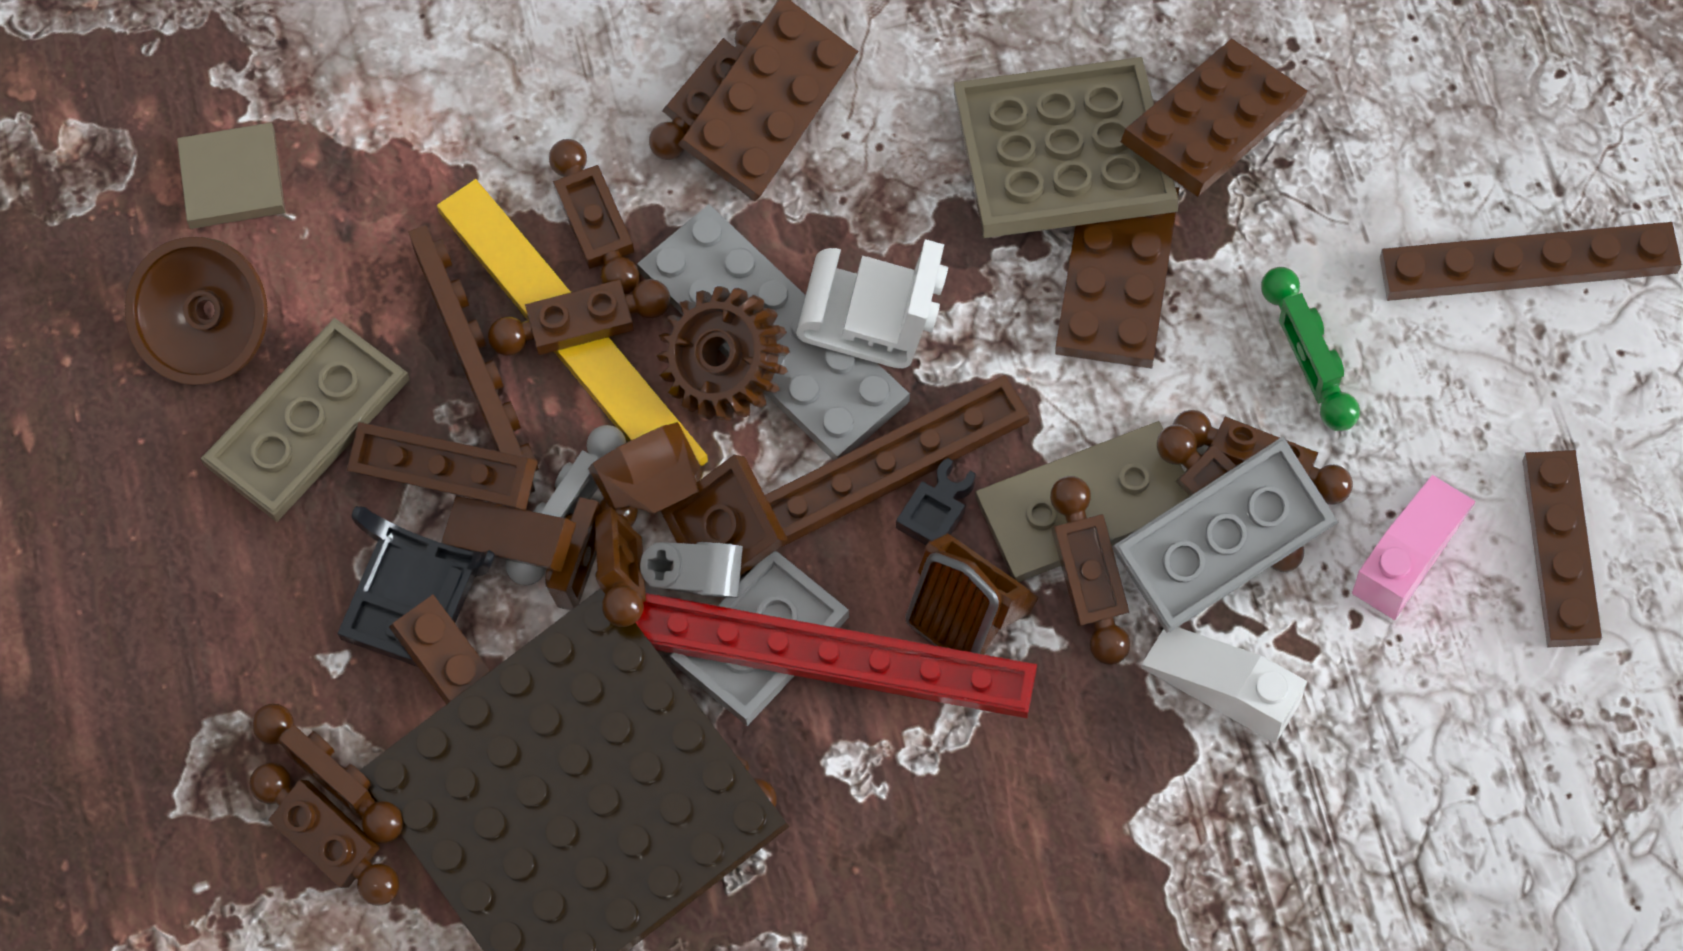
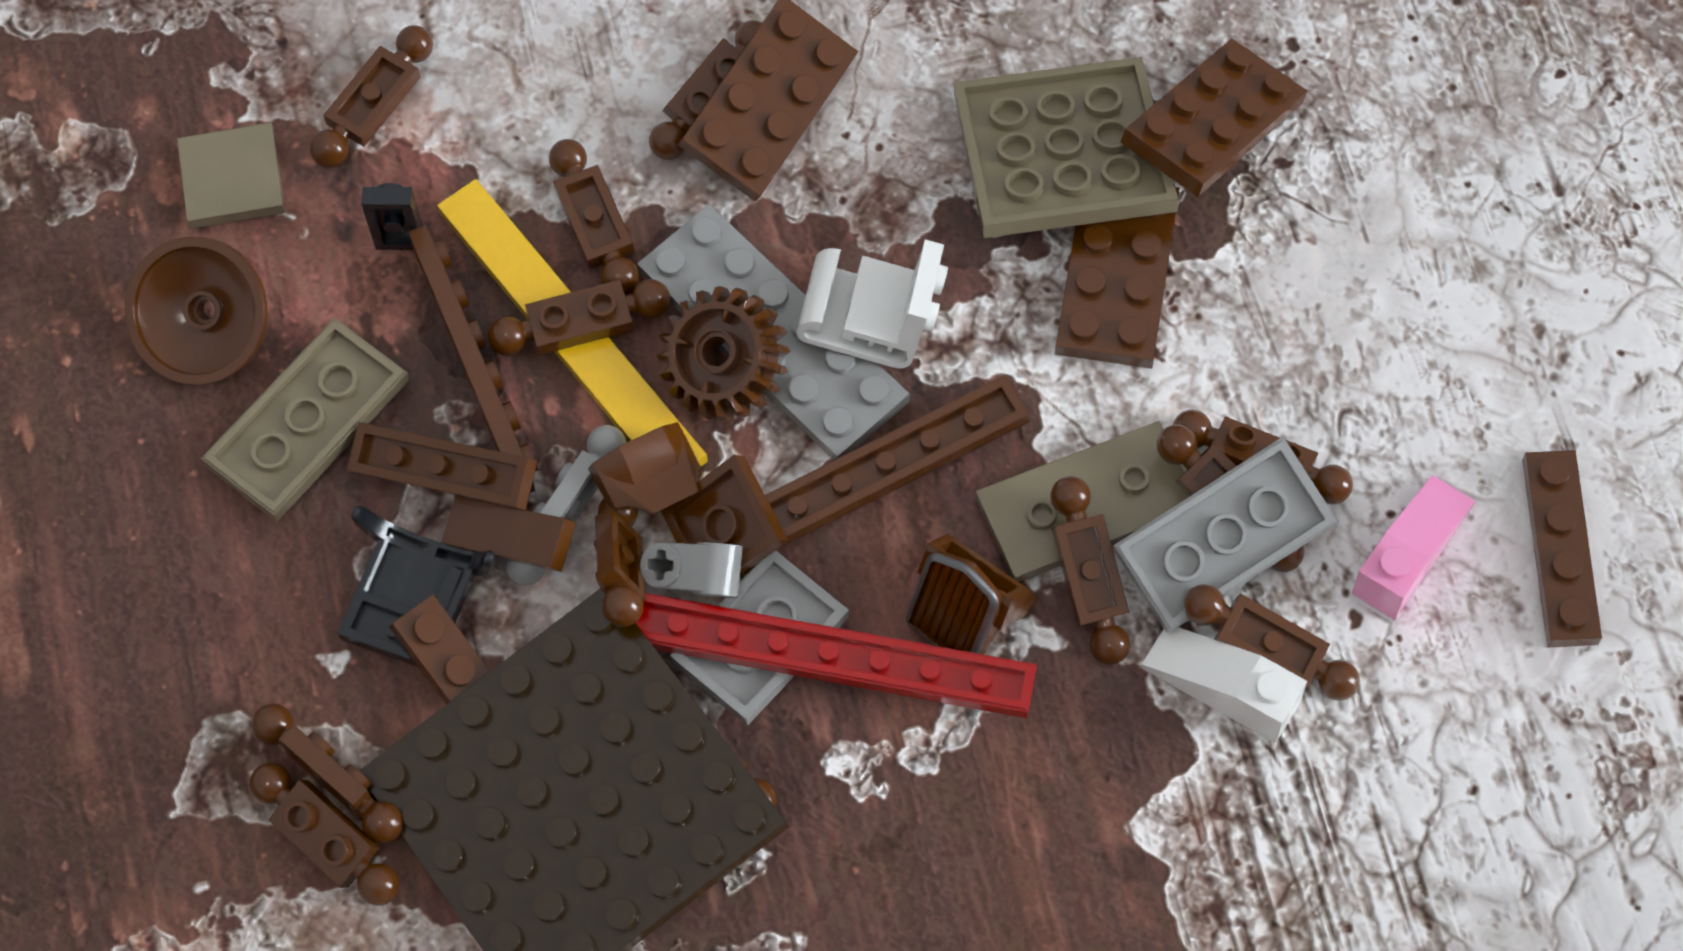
reddish brown plate [545,497,602,610] -> none
black plate [896,458,975,546] -> none
green plate [1261,267,1360,432] -> none
reddish brown plate [1379,222,1682,301] -> none
none -> reddish brown plate [310,25,433,168]
none -> black plate [361,183,423,250]
none -> reddish brown plate [1184,584,1360,701]

